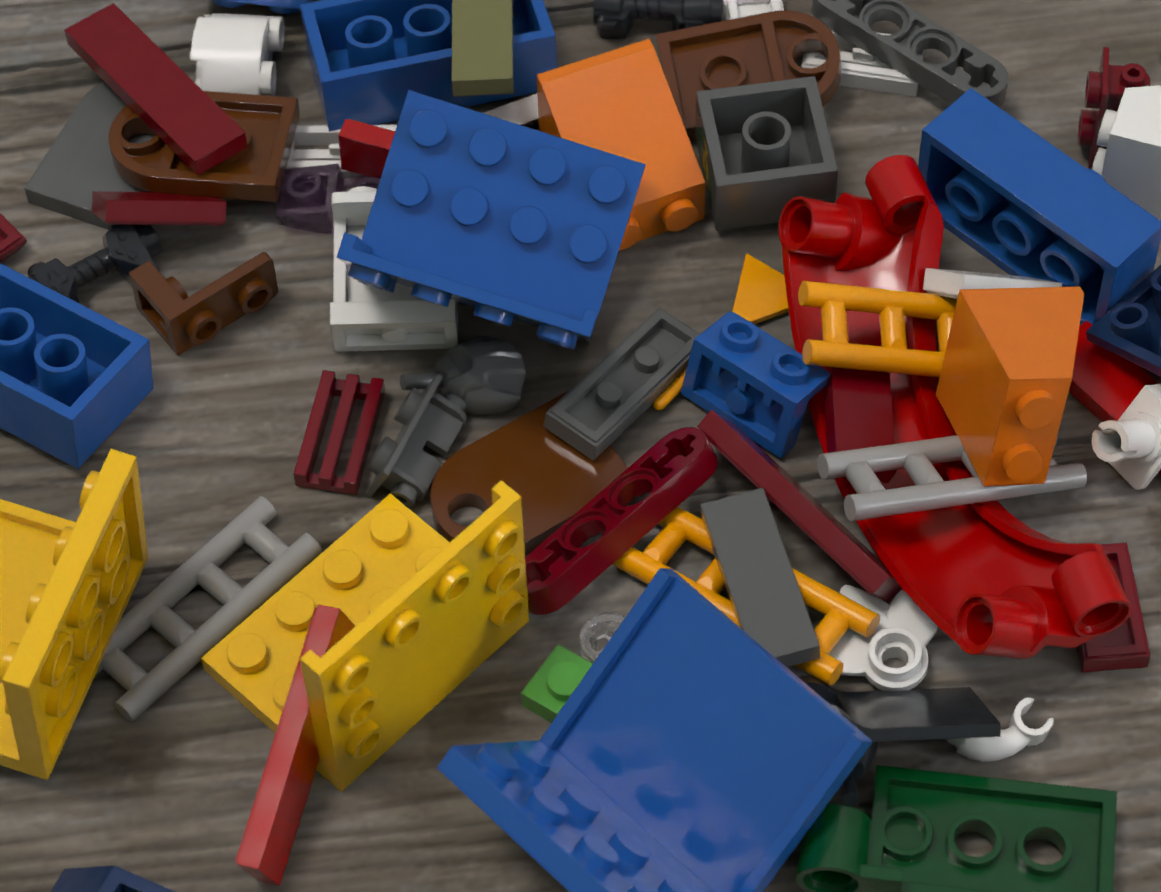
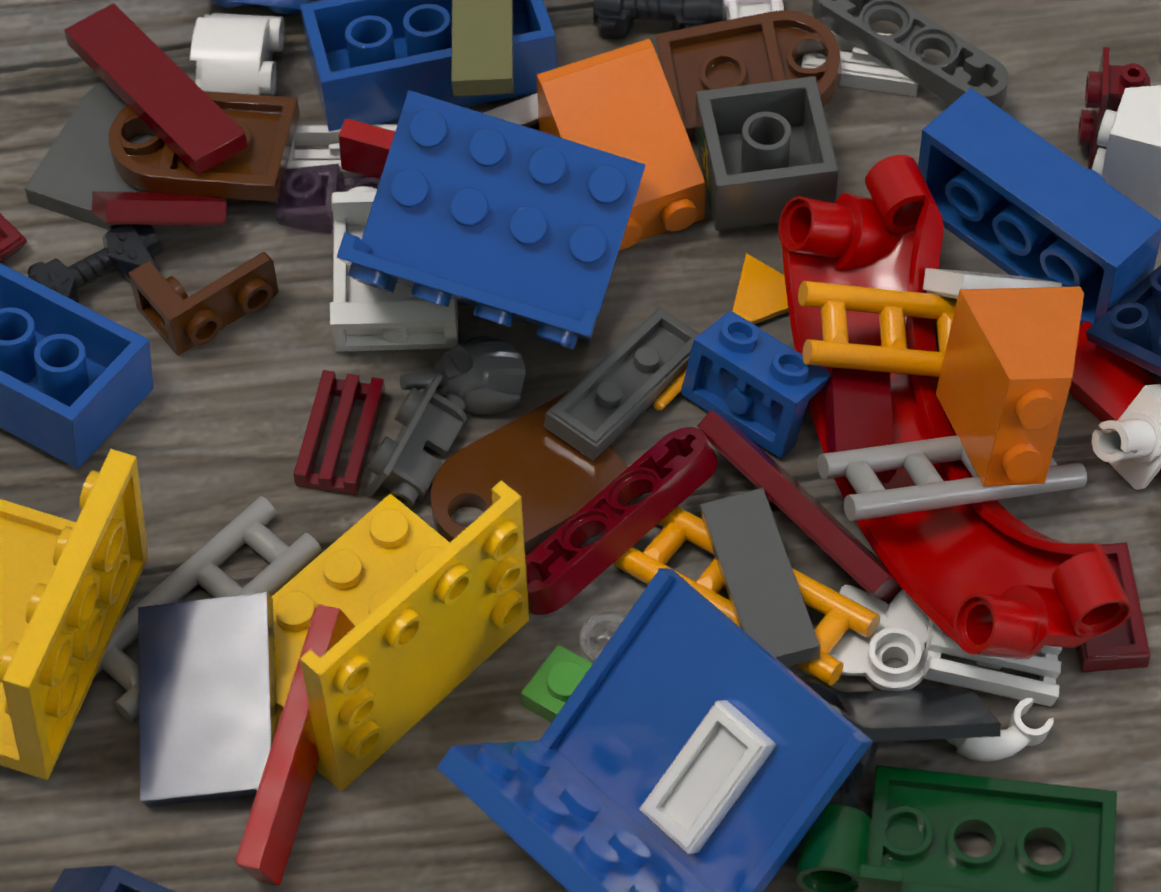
none -> tile [138,592,277,807]
none -> white tile [640,700,777,854]
none -> white tile [923,619,1063,707]

